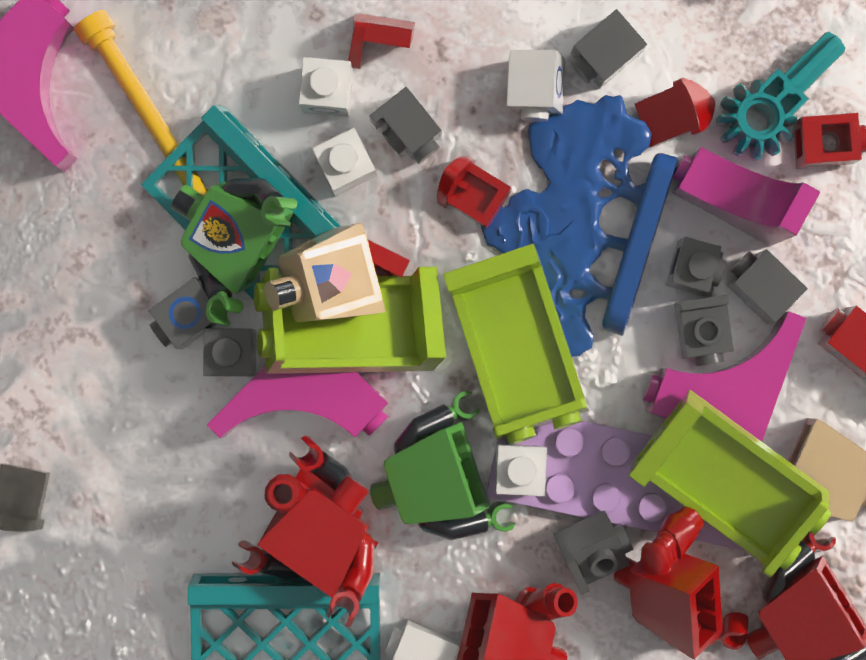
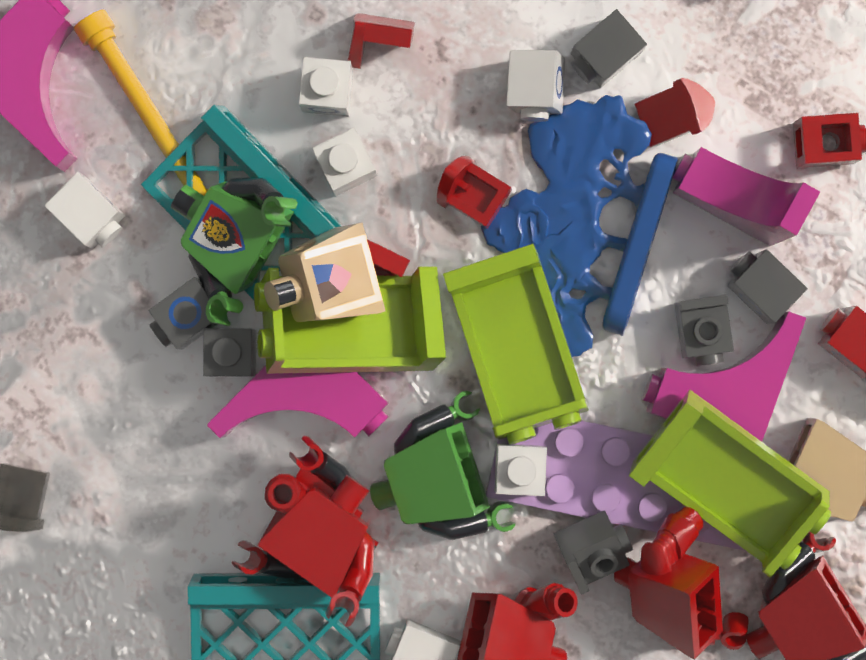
dark grey brick [369,86,442,164] -> none
dark grey brick [666,237,725,297] -> none
teal gear [716,32,846,161] -> none
none -> white brick [44,172,125,249]

